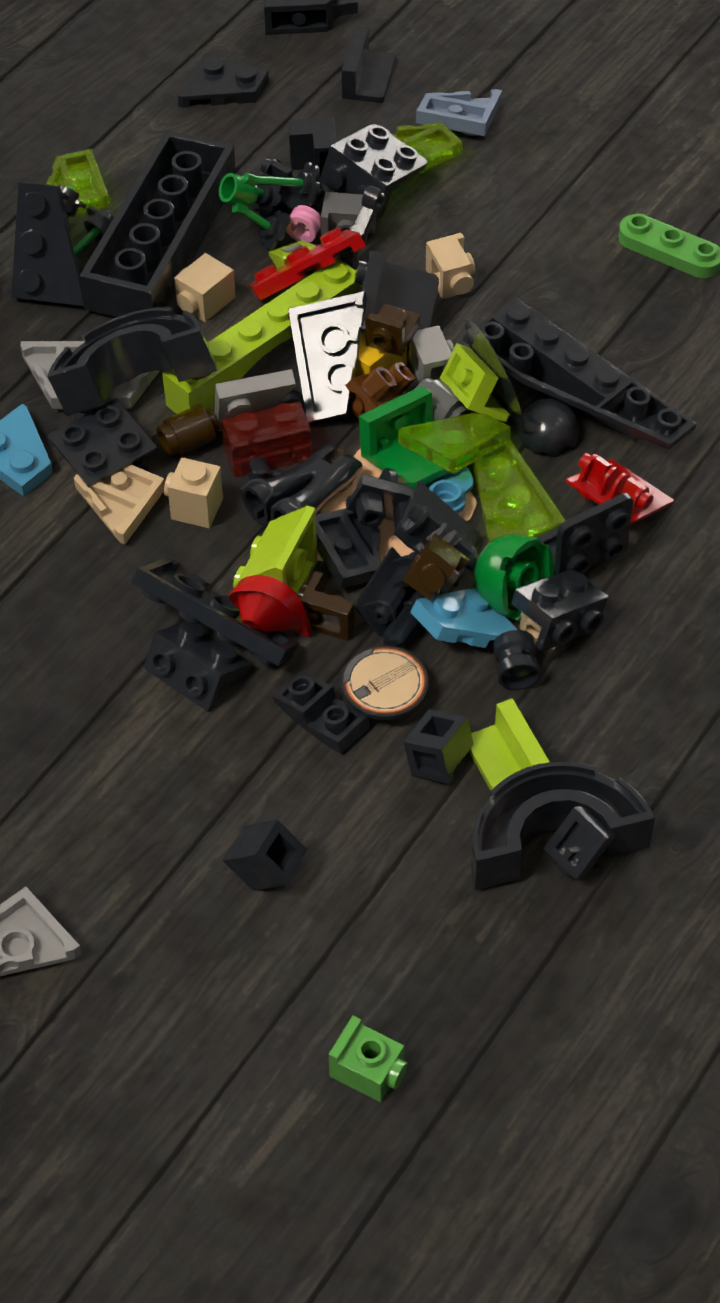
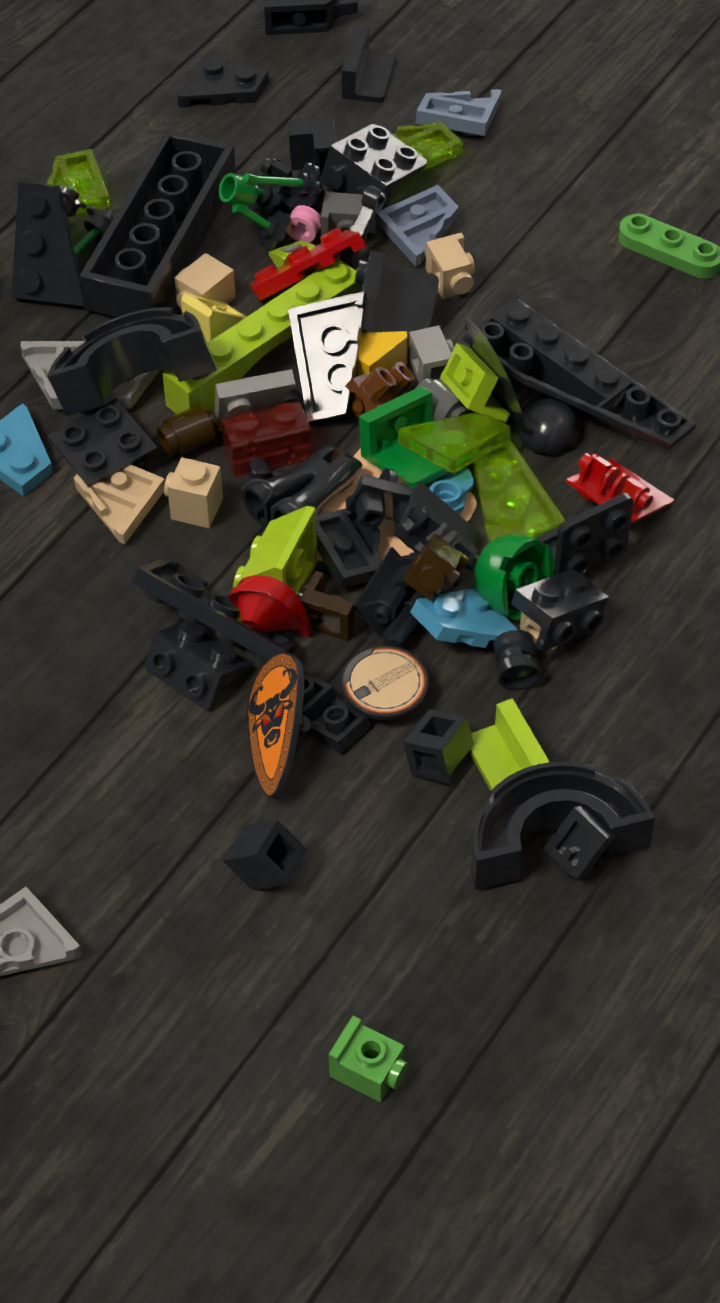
dark brown bracket [365,304,420,357] -> none
none -> light yellow slope [181,293,247,343]
none -> shield [247,652,311,799]
none -> sand blue wing [376,185,459,267]

